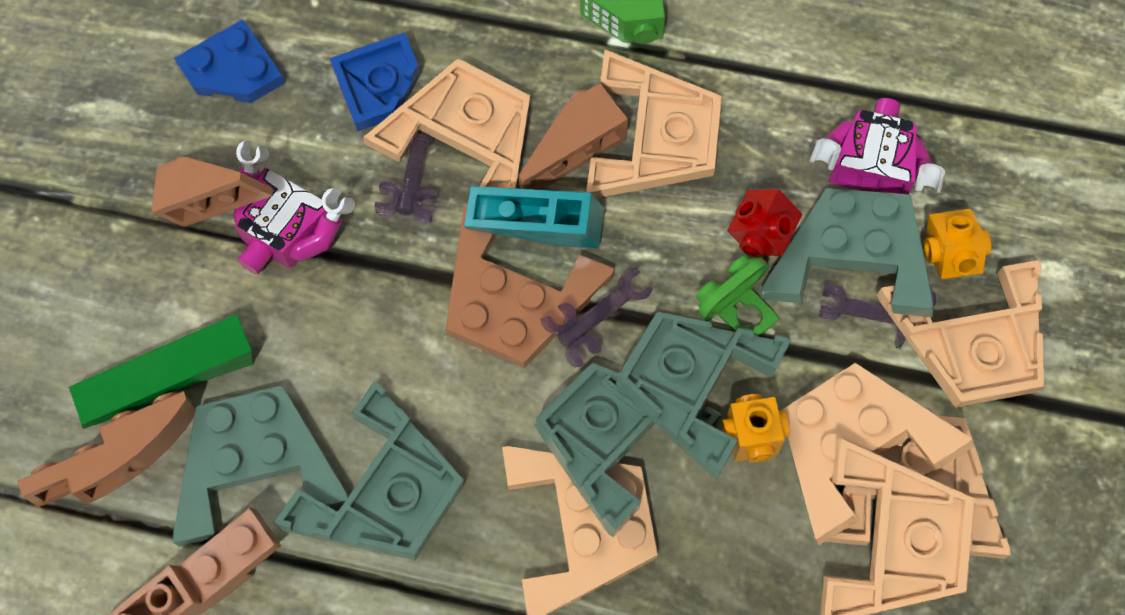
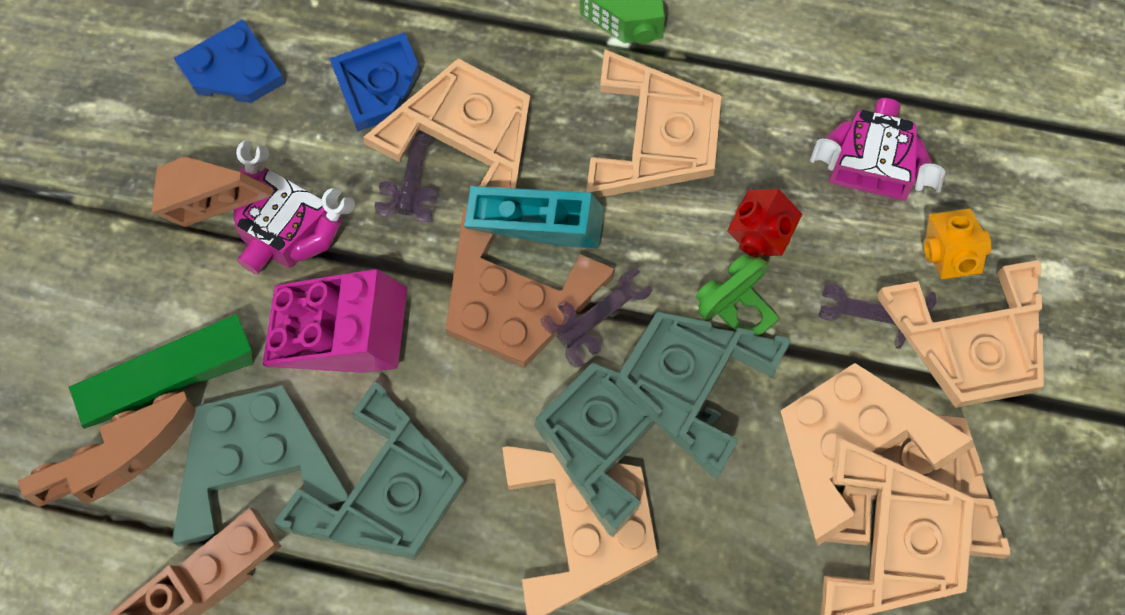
nougat slope [519,83,628,190] -> none
light orange brick [721,394,790,462] -> none
sand green wing [762,188,934,318] -> none
none -> dark pink slope [262,269,407,373]

